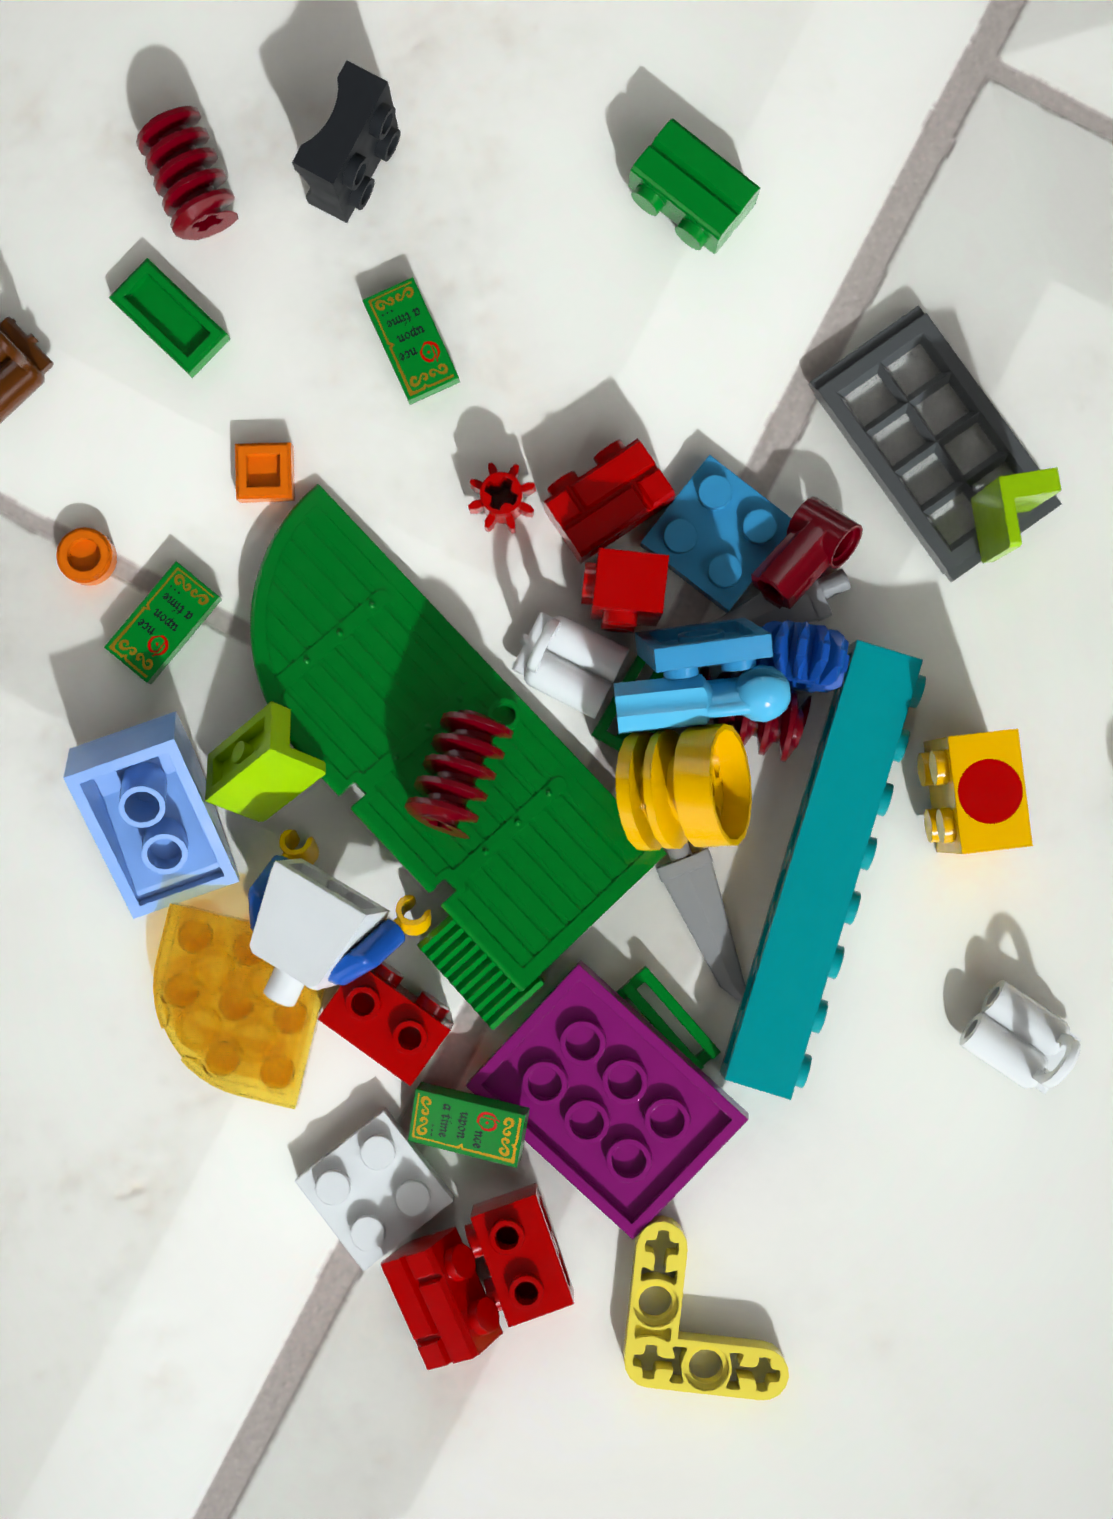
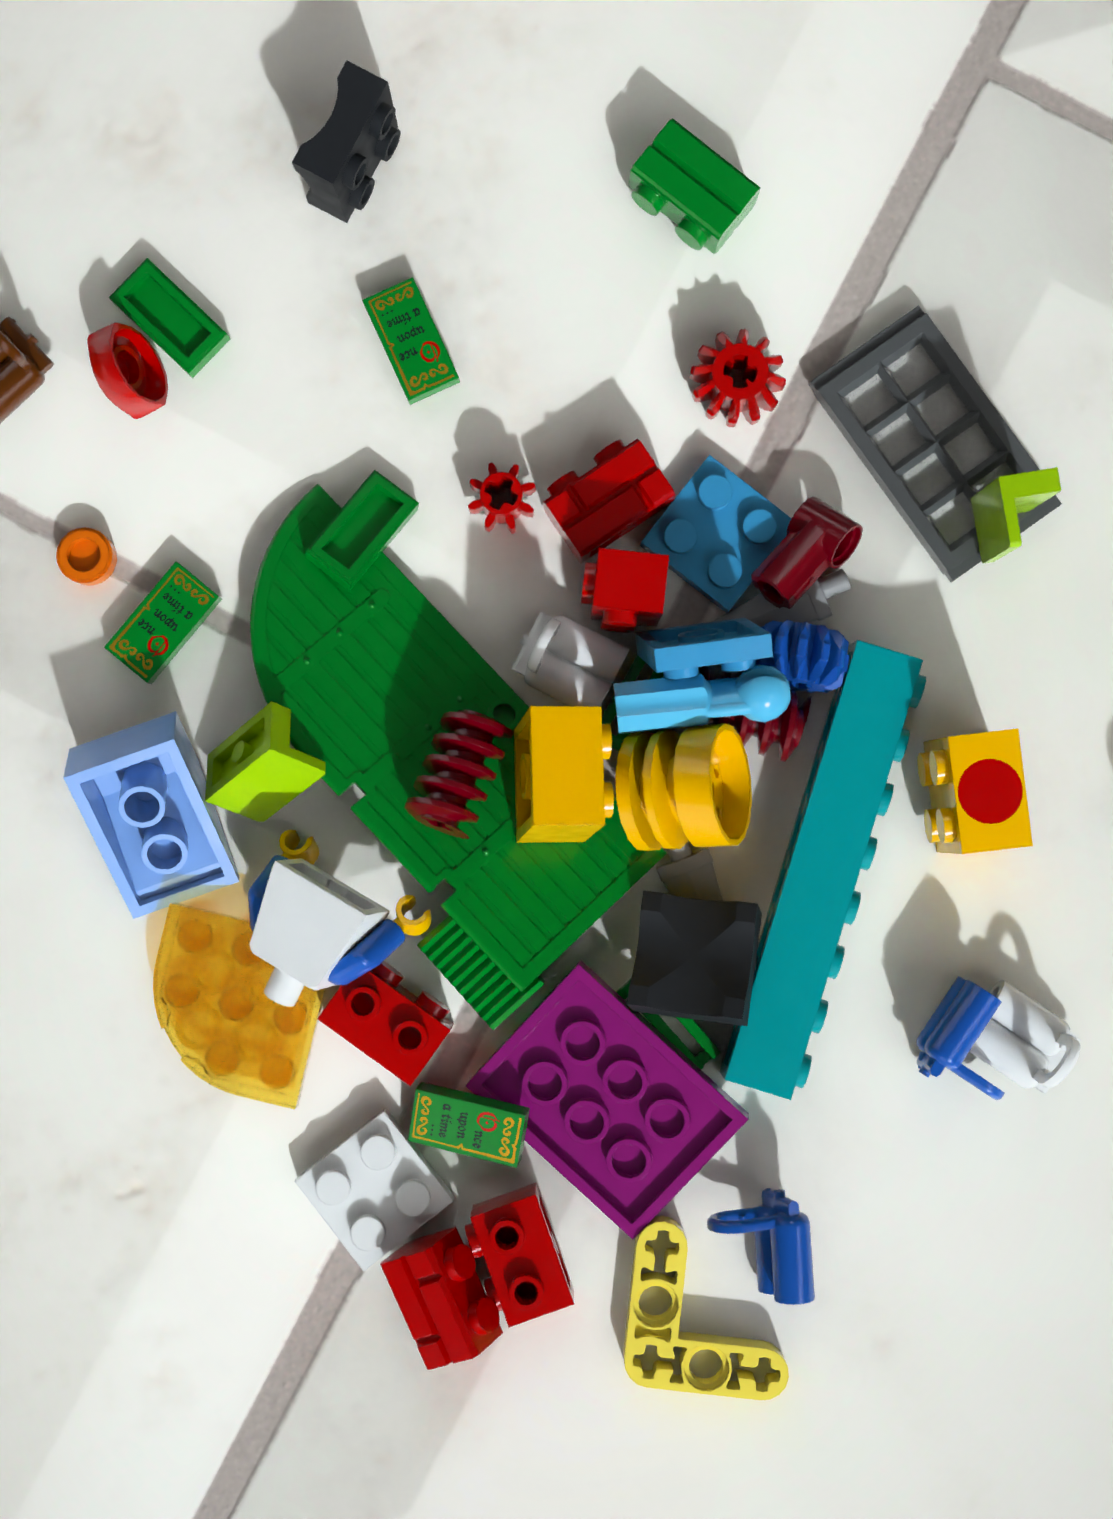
dark red piece [136,106,239,240] -> none
orange tile [235,442,295,503] -> none
none -> red hat [87,322,168,419]
none -> green tile [305,470,419,591]
none -> yellow brick [514,706,614,843]
none -> black brick [627,890,762,1026]
none -> red gear [689,328,786,427]
none -> blue piece [707,1188,815,1305]
none -> blue piece [917,976,1005,1100]

